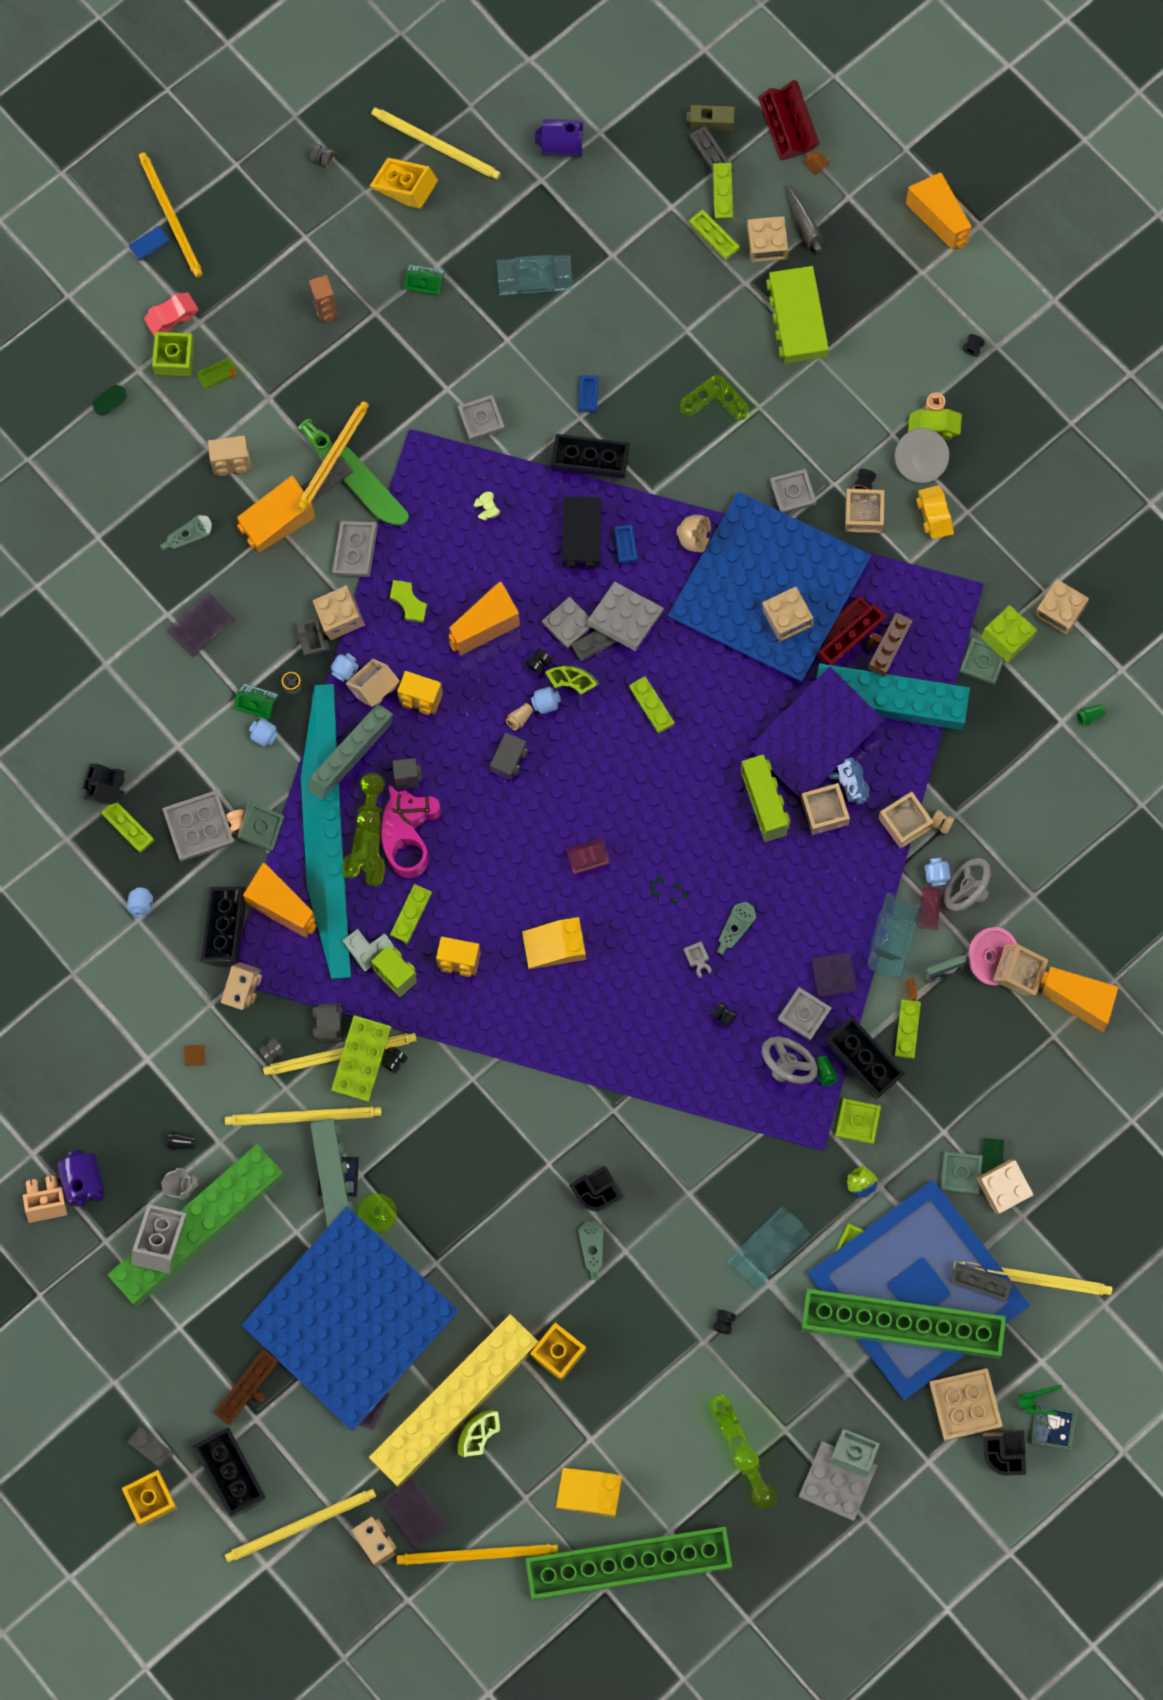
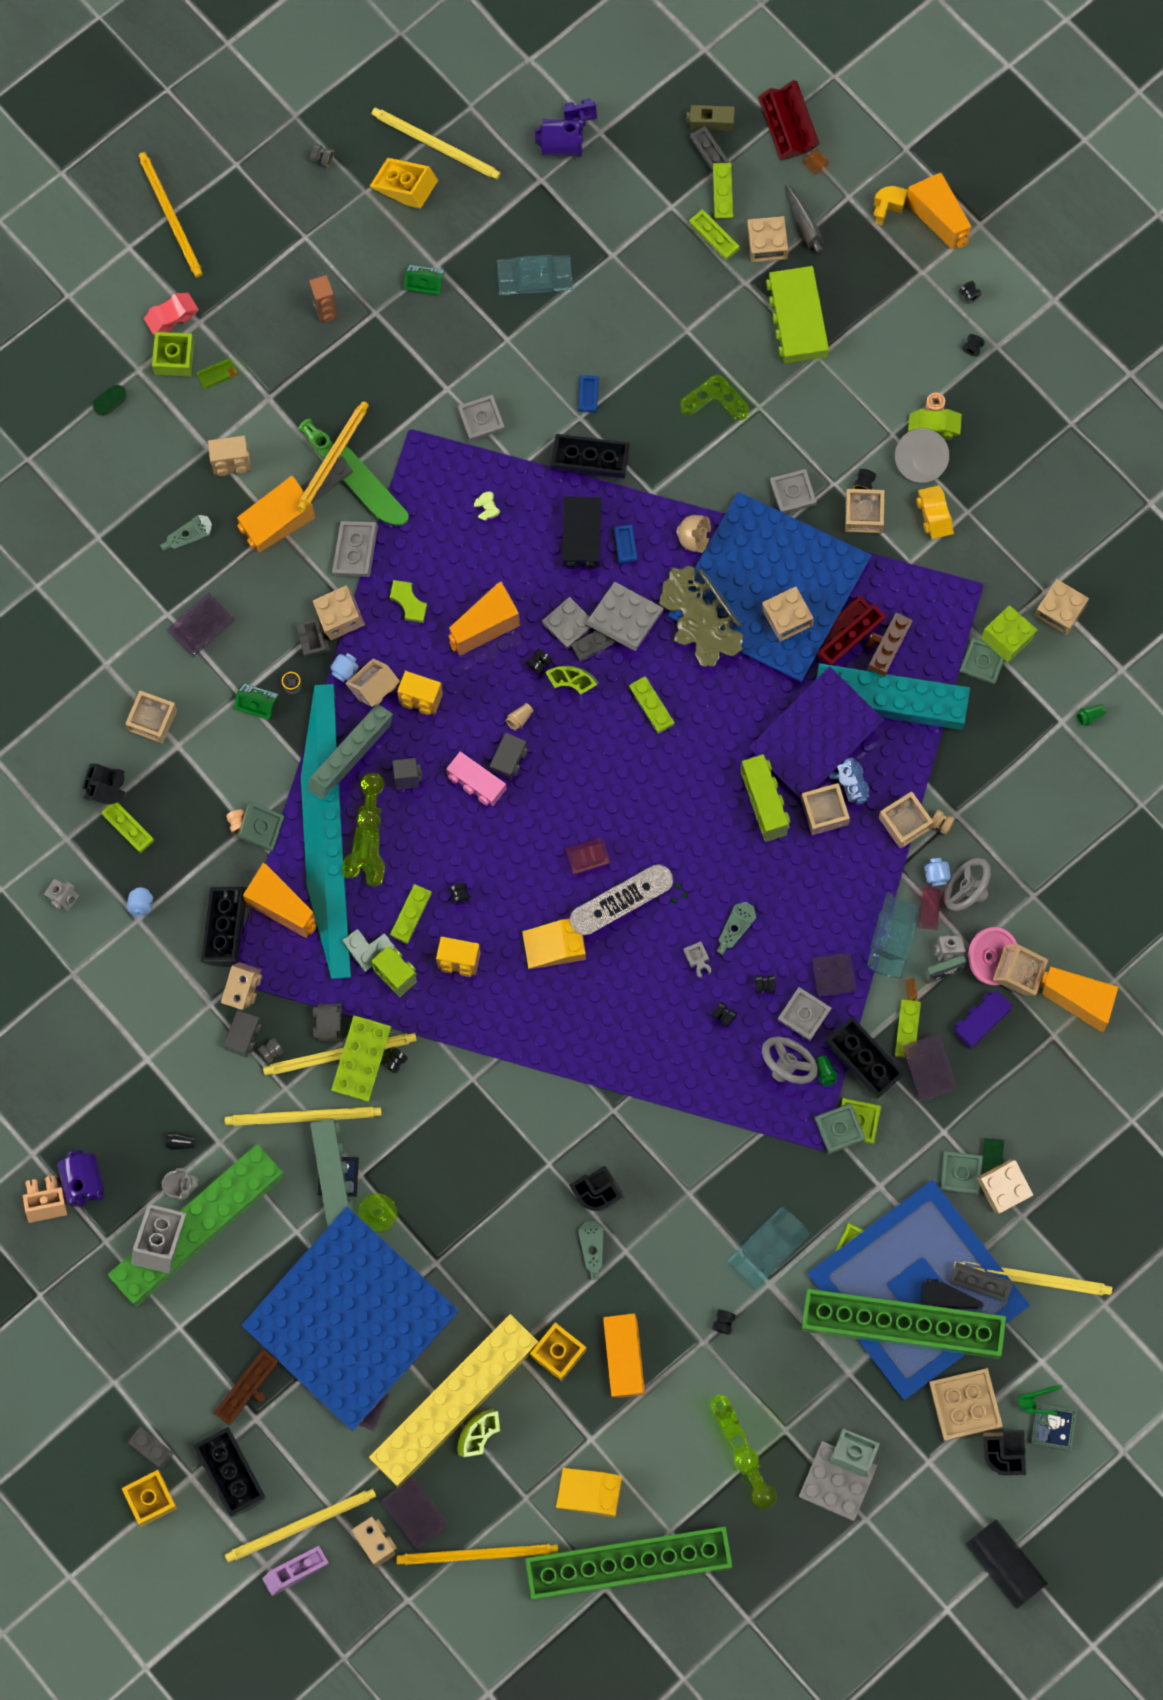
blue tile [129,226,170,261] -> none
light grey plate [162,790,235,862] -> none
clear orange tile [184,1045,205,1066] -> none
light blue head [249,719,278,747] -> none
dark pink animal [381,786,441,878] -> none
light blue head [531,687,561,714] -> none
lime piece [847,1165,878,1198] -> none
none -> light grey brick [43,879,79,911]
none -> piece [125,691,177,744]
none -> dark grey brick [223,1010,262,1058]
none -> lavender slope [262,1546,329,1596]
none -> bright pink brick [446,752,506,807]
none -> black wheel [449,883,471,905]
none -> dark purple hips [563,98,598,127]
none -> sticker [570,865,673,935]
none -> light orange brick [603,1314,645,1398]
none -> olive plant [659,566,743,667]
none -> black wheel [755,974,776,994]
none -> sand green tile [814,1104,866,1154]
none -> yellow brick [873,186,908,225]
none -> clear purple plate [902,1033,957,1101]
none -> black slope [922,1279,983,1309]
none -> light grey brick [934,935,965,963]
none -> dark purple brick [954,990,1013,1050]
none -> black wheel [959,281,982,304]
none -> black brick [965,1519,1048,1609]

